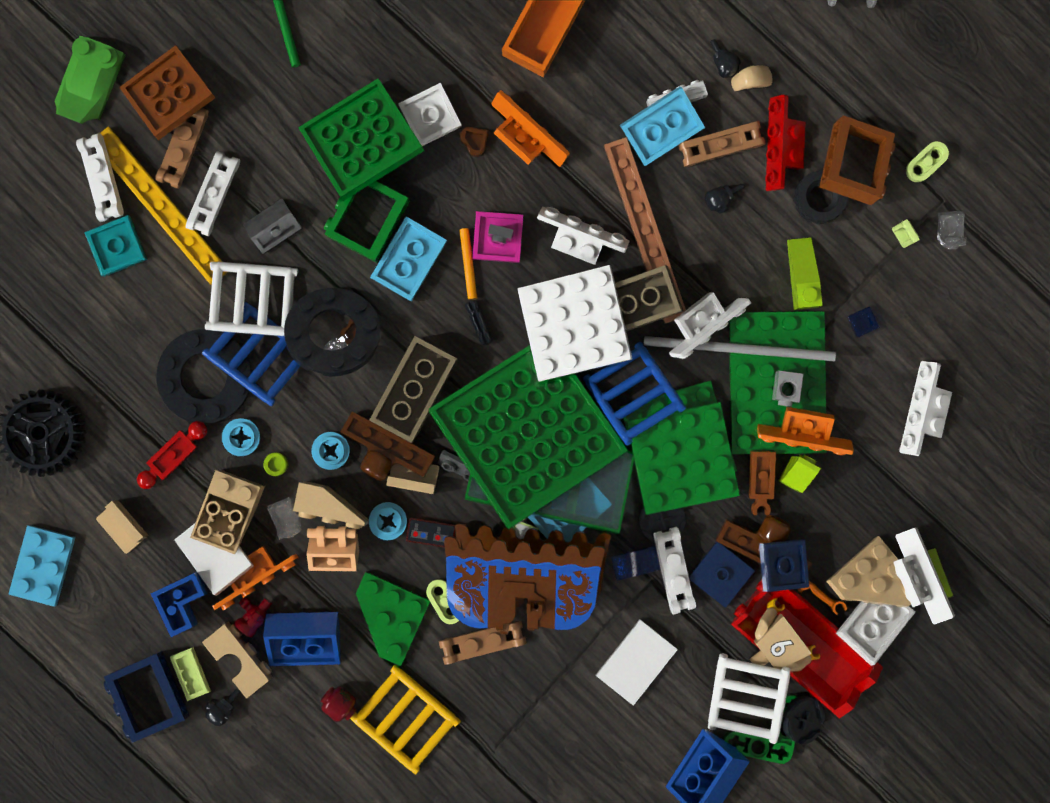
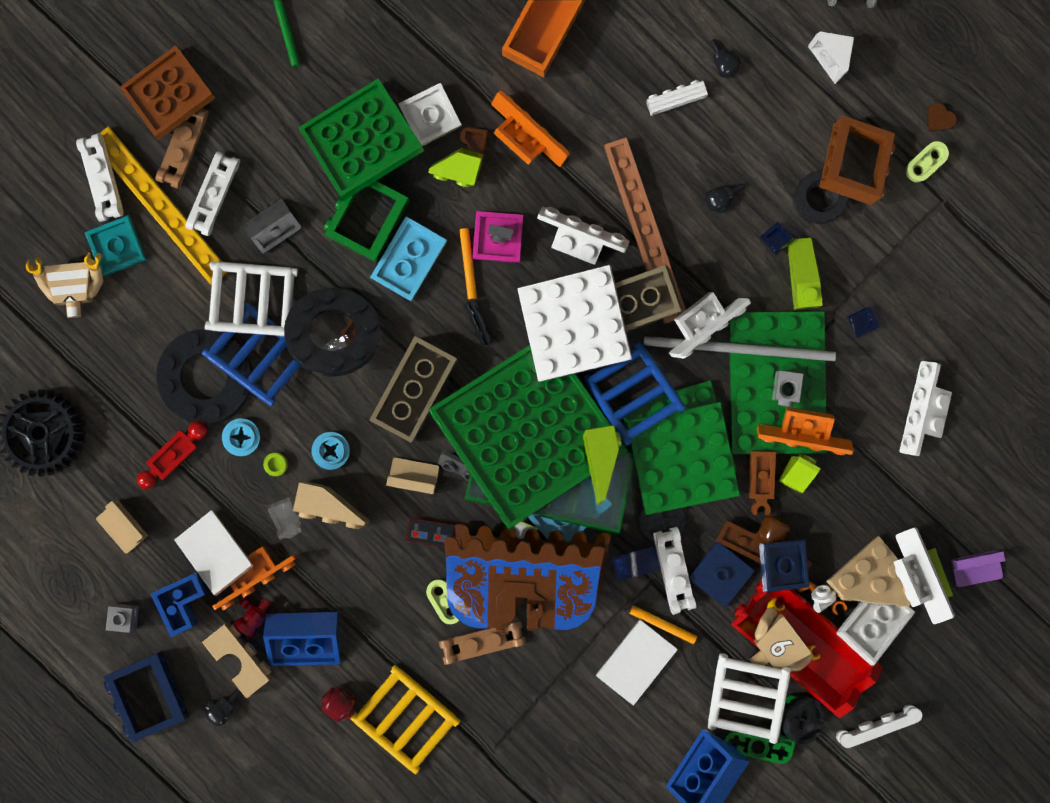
medium azure plate [9,525,76,607] -> none
bright green slope [55,36,125,124] -> none
yellowish green plate [170,647,211,701] -> none
tan slope [190,470,265,554] -> none
light nougat brick [307,526,359,571] -> none
reddish brown plate [340,412,435,481] -> none
green plate [356,571,430,666] -> none
medium azure gear [369,502,407,540] -> none
medium azure plate [620,86,705,166] -> none
medium nougat plate [678,121,766,167] -> none
tan hair [731,65,773,91] -> none
red bracket [765,94,806,191] -> none
yellowish green slope [892,219,920,248] -> none
clear bracket [937,211,967,249] -> none
none -> torso [26,252,103,318]
none -> light grey brick [106,604,139,633]
none -> lime slope [428,148,484,187]
none -> lime slope [583,425,621,505]
none -> light orange bar [629,605,697,644]
none -> clear blue tile [760,222,794,256]
none -> white slope [808,31,854,84]
none -> white plate [811,585,836,613]
none -> white plate [836,704,922,748]
none -> reddish brown tile [926,103,957,132]
none -> medium lavender panel [950,550,1005,587]

